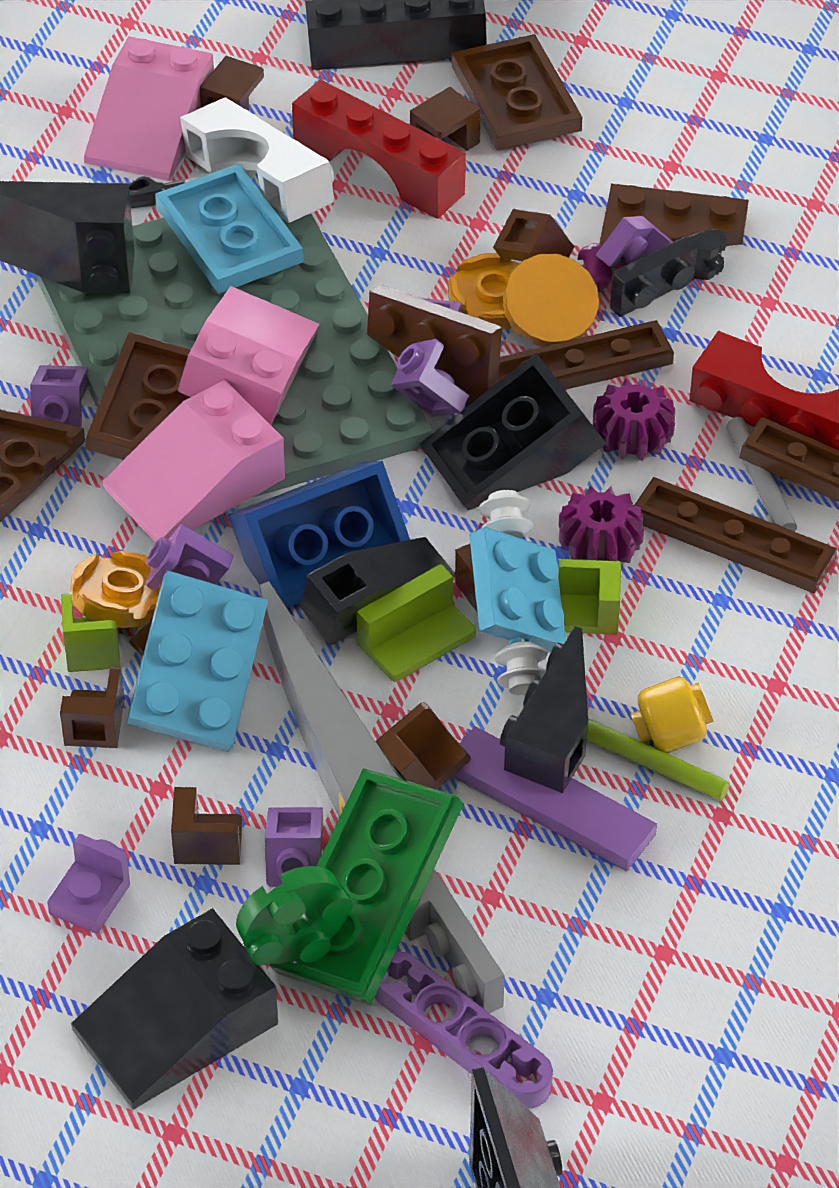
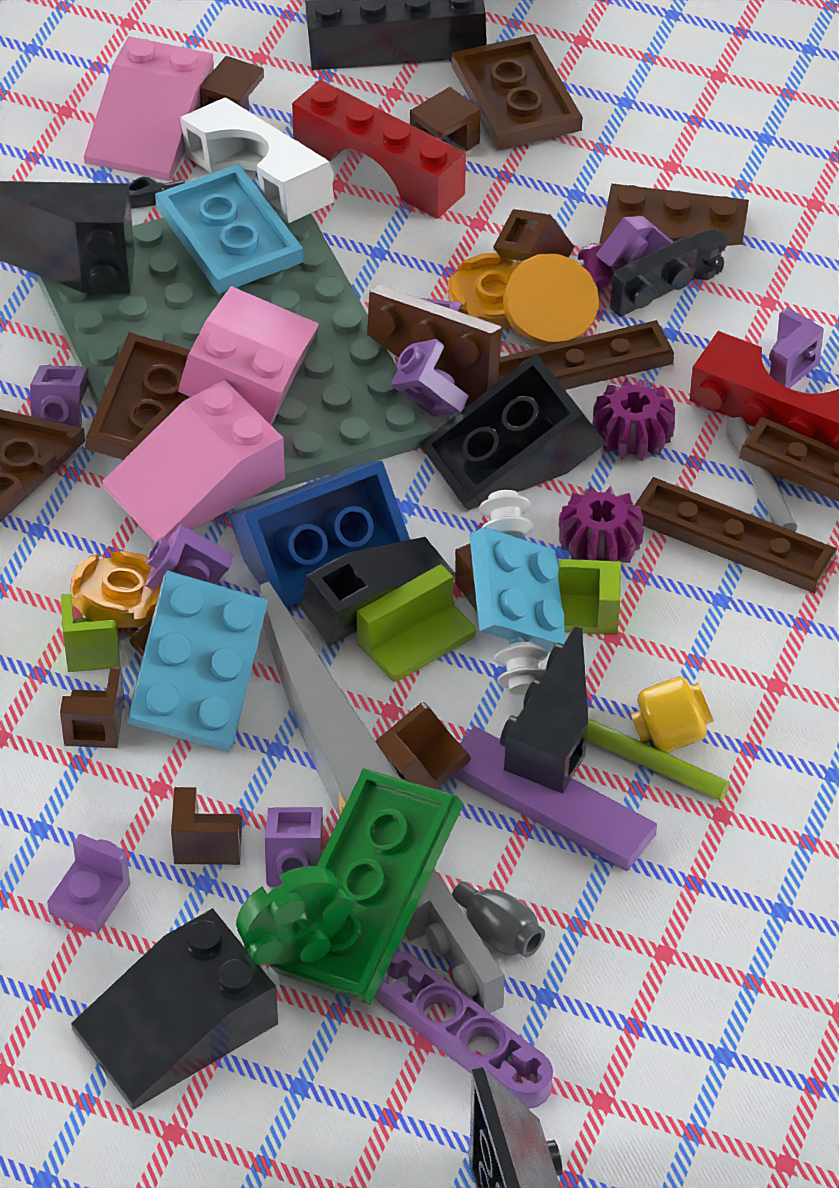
none -> dark grey plant [452,881,545,957]
none -> medium lavender bracket [769,307,824,389]

